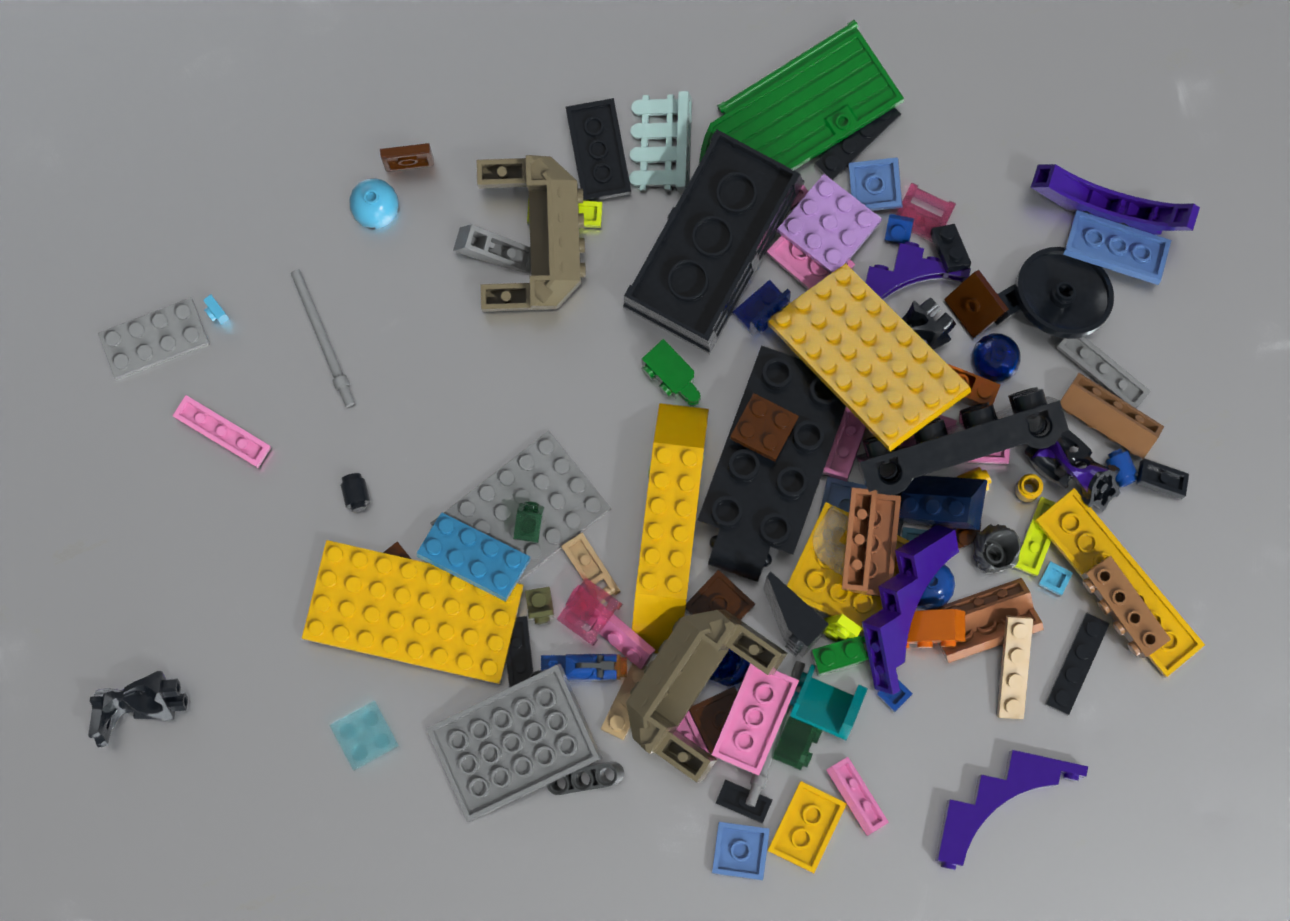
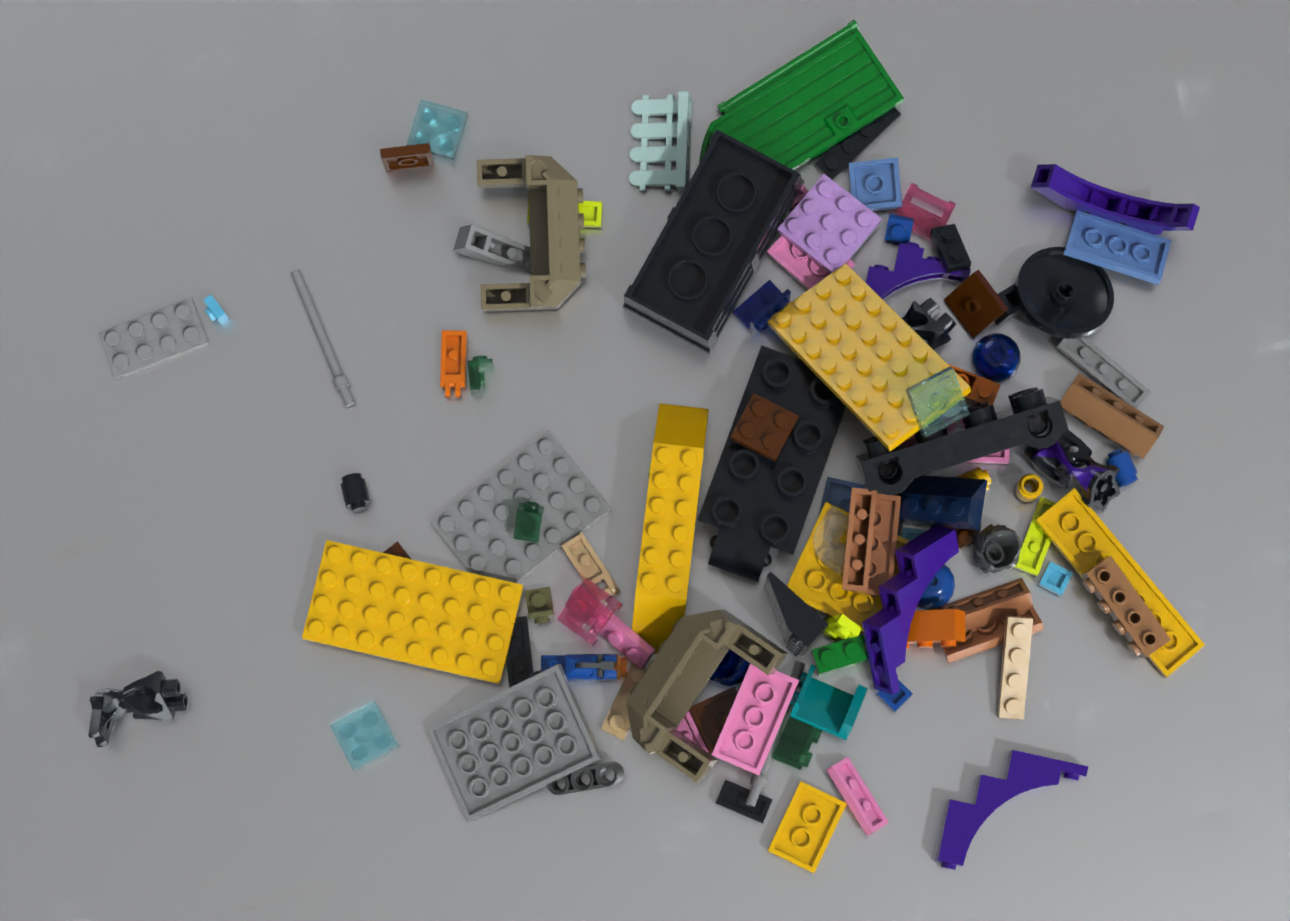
bright pink plate [173,395,271,468] -> none
medium azure cylinder [349,178,399,229] -> none
dark azure plate [417,512,530,602] -> none
black plate [566,98,631,201] -> none
green hinge [641,339,701,406] -> none
reddish brown plate [686,569,755,620] -> none
medium blue plate [712,822,770,880] -> none
bright pink plate [823,407,866,482] -> none
black plate [1045,613,1110,716] -> none
black plate [1136,458,1189,499] -> none
none -> clear light blue plate [406,99,468,160]
none -> orange hinge [440,330,467,398]
none -> clear green bracket [467,356,494,395]
none -> clear light blue tile [905,367,970,437]

